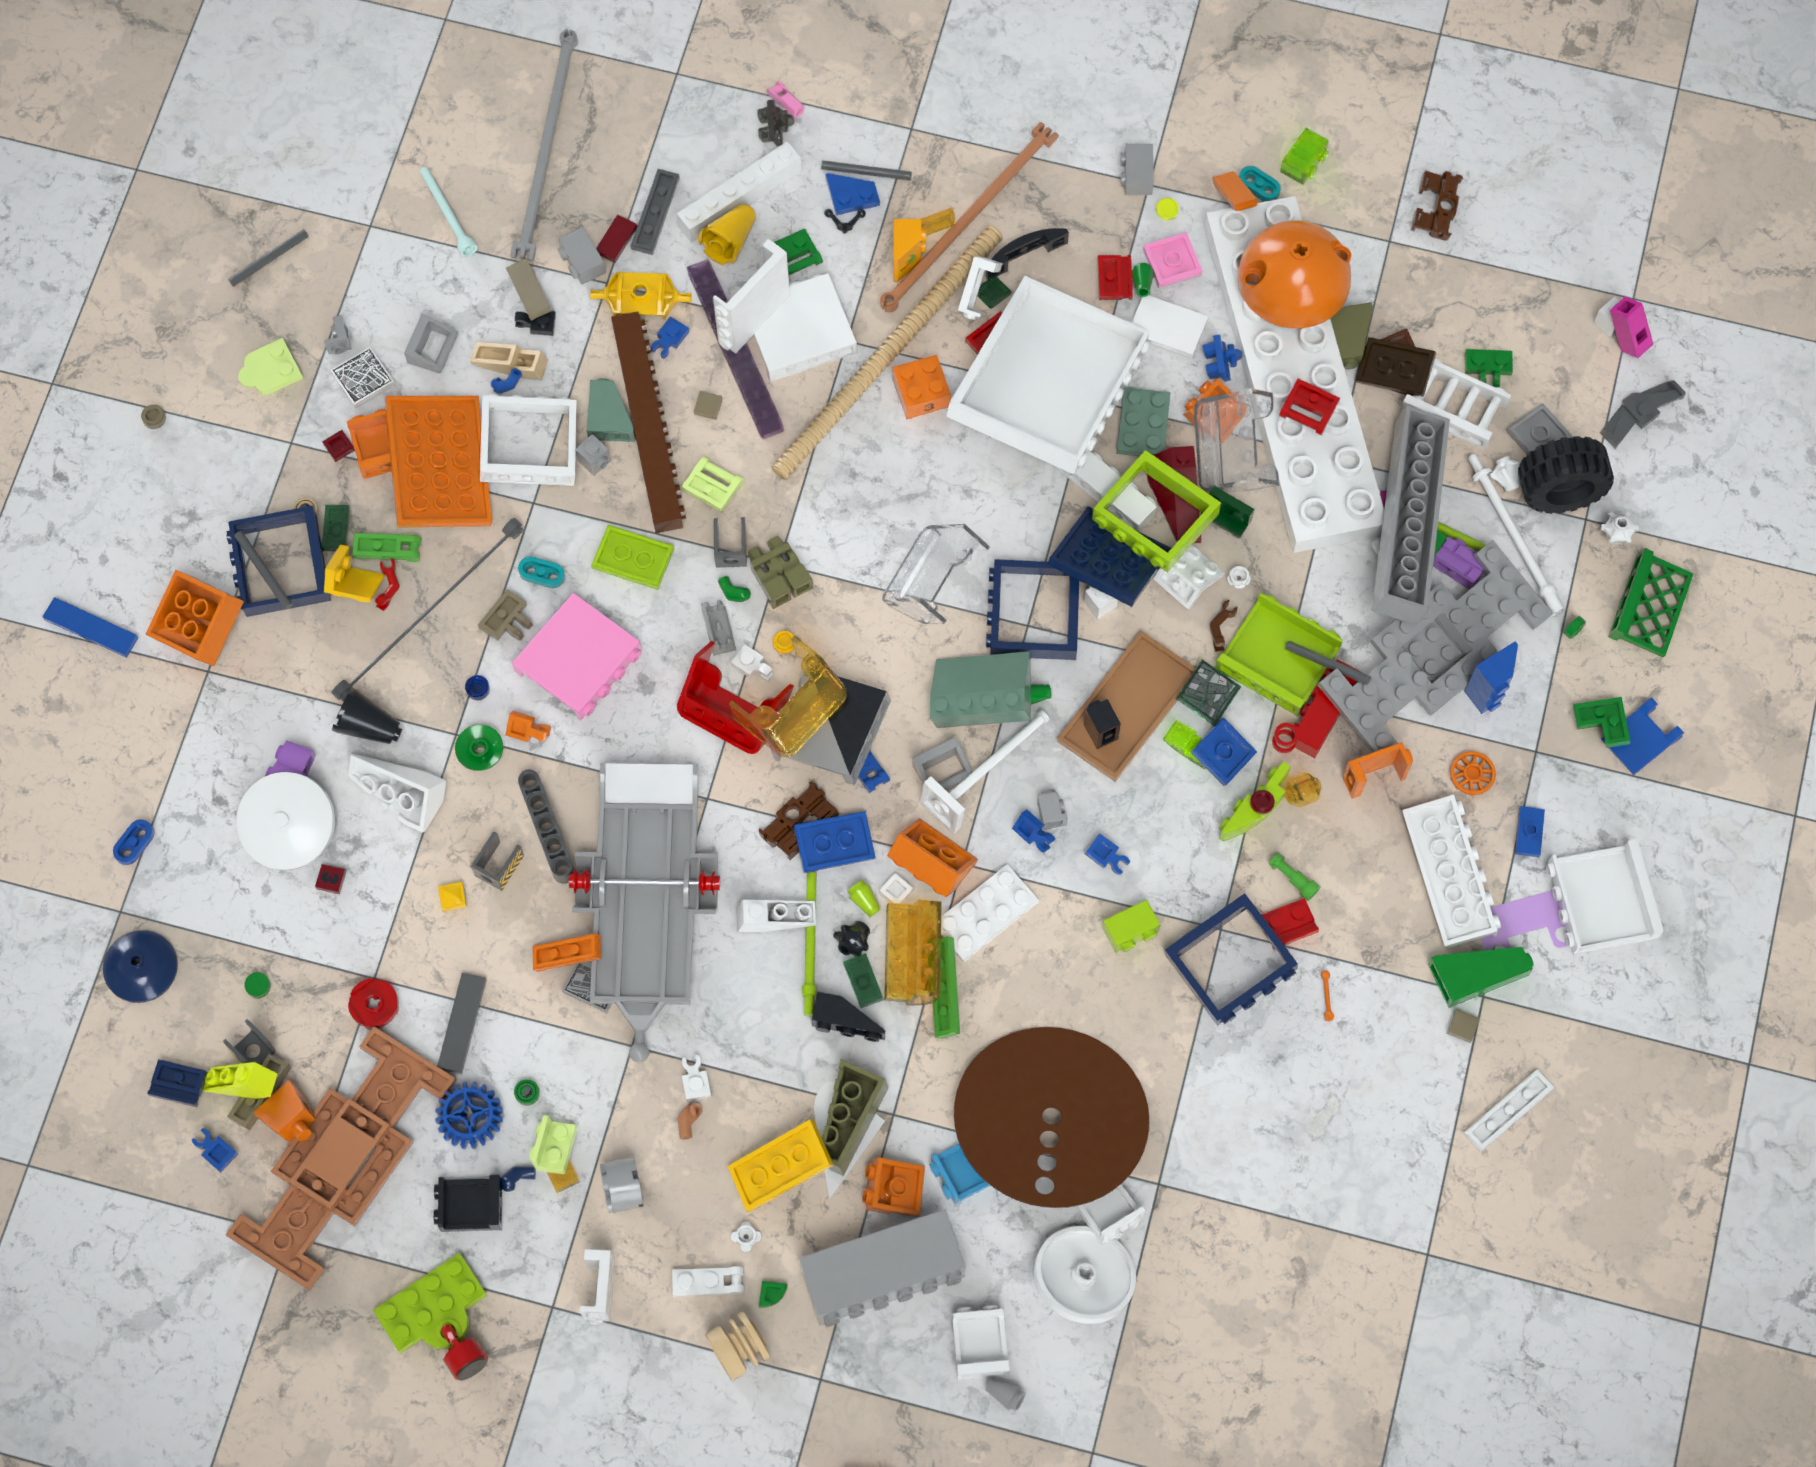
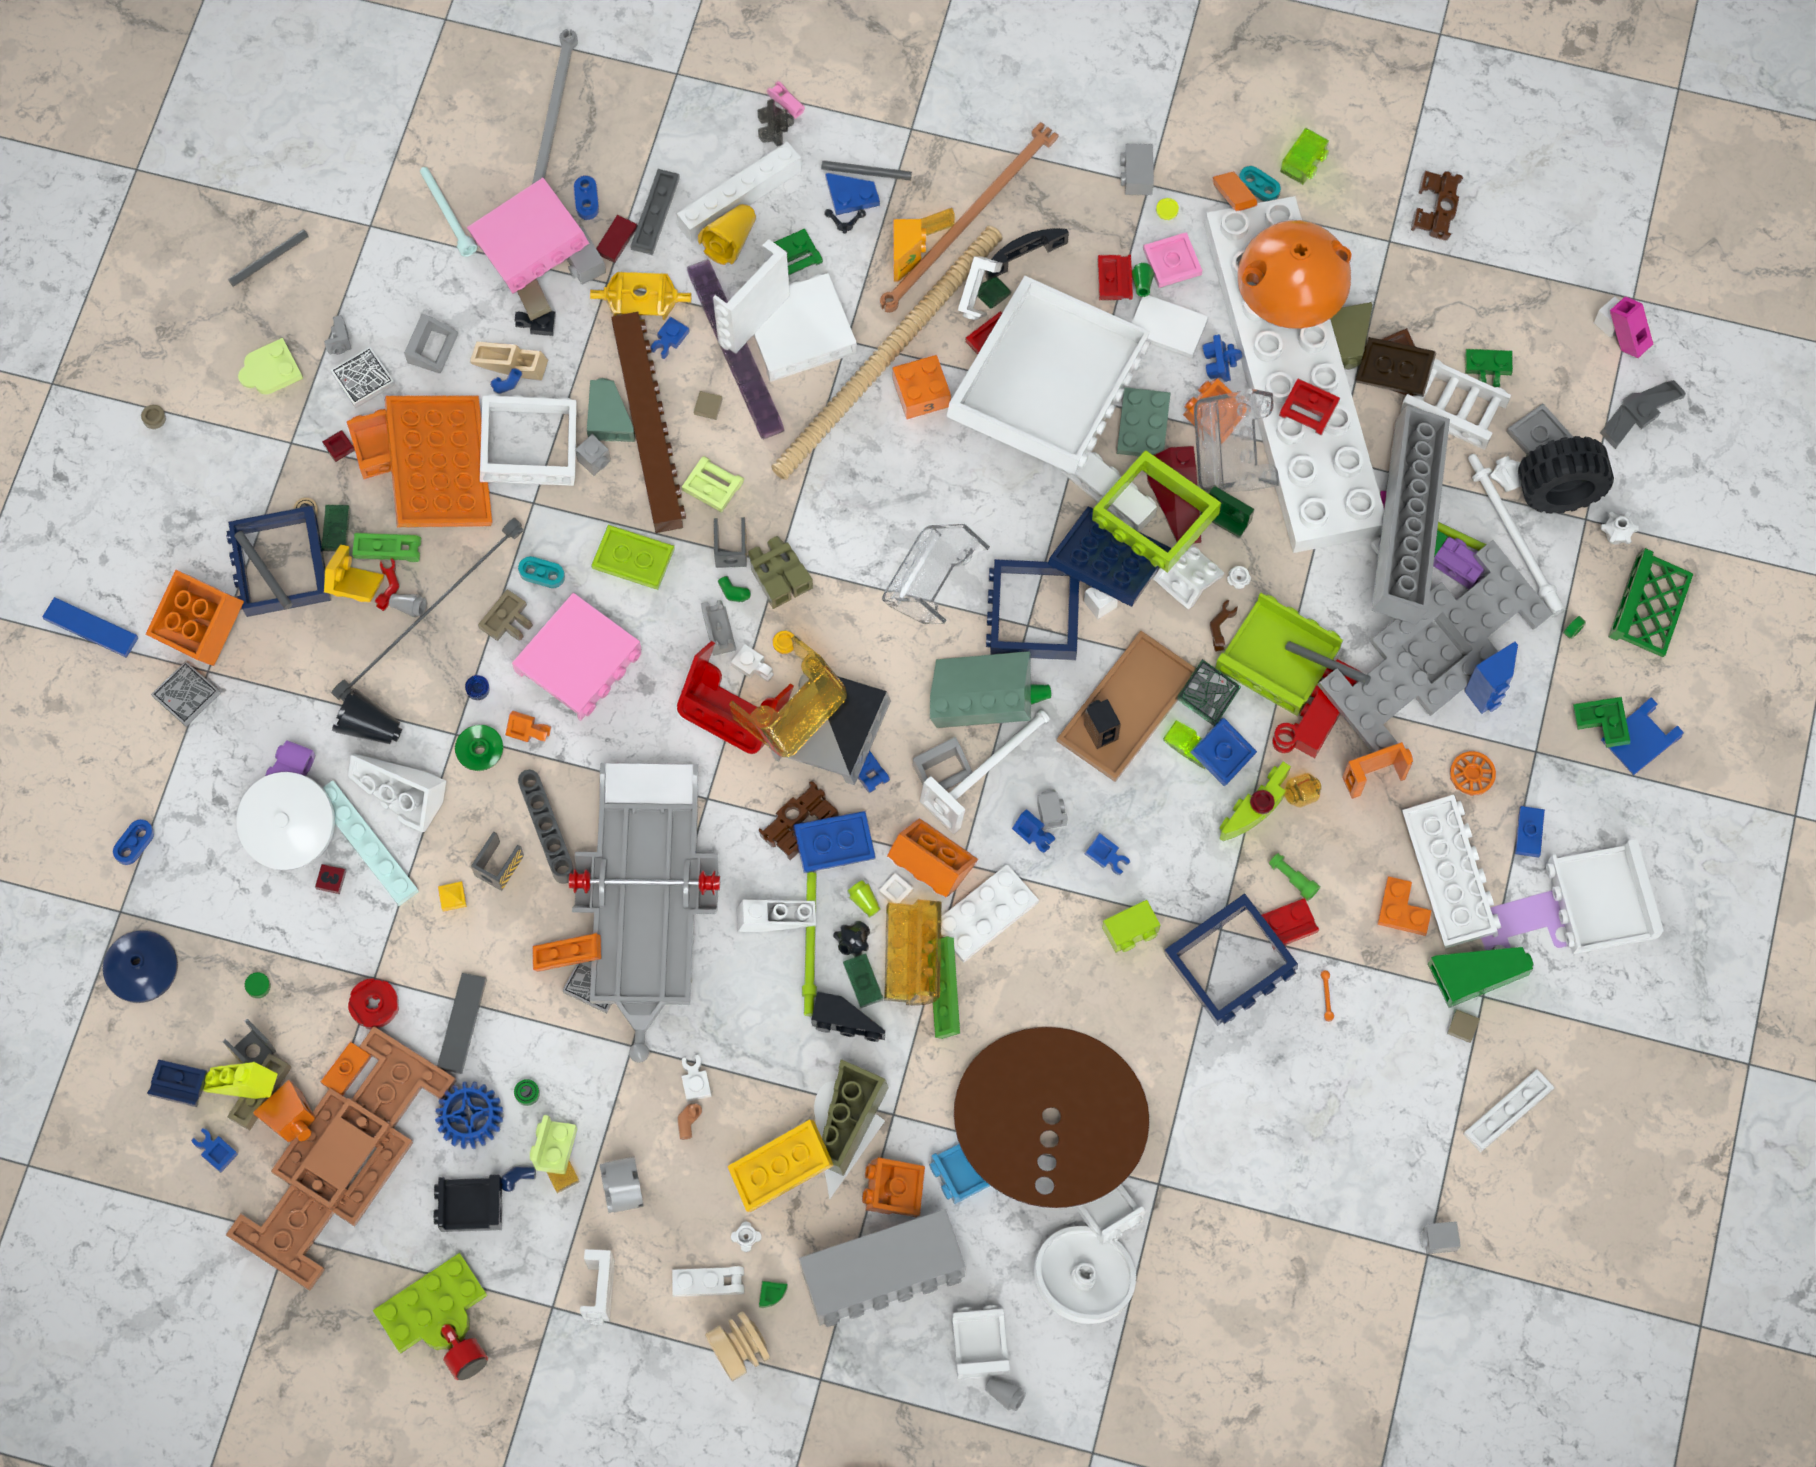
none -> tile [151,661,221,727]
none -> orange plate [321,1042,372,1096]
none -> light aqua plate [323,780,419,906]
none -> light grey cone [389,594,427,618]
none -> bright pink panel [467,178,589,294]
none -> blue plate [574,176,599,220]
none -> orange plate [1377,876,1432,936]
none -> light grey brick [1420,1221,1461,1254]

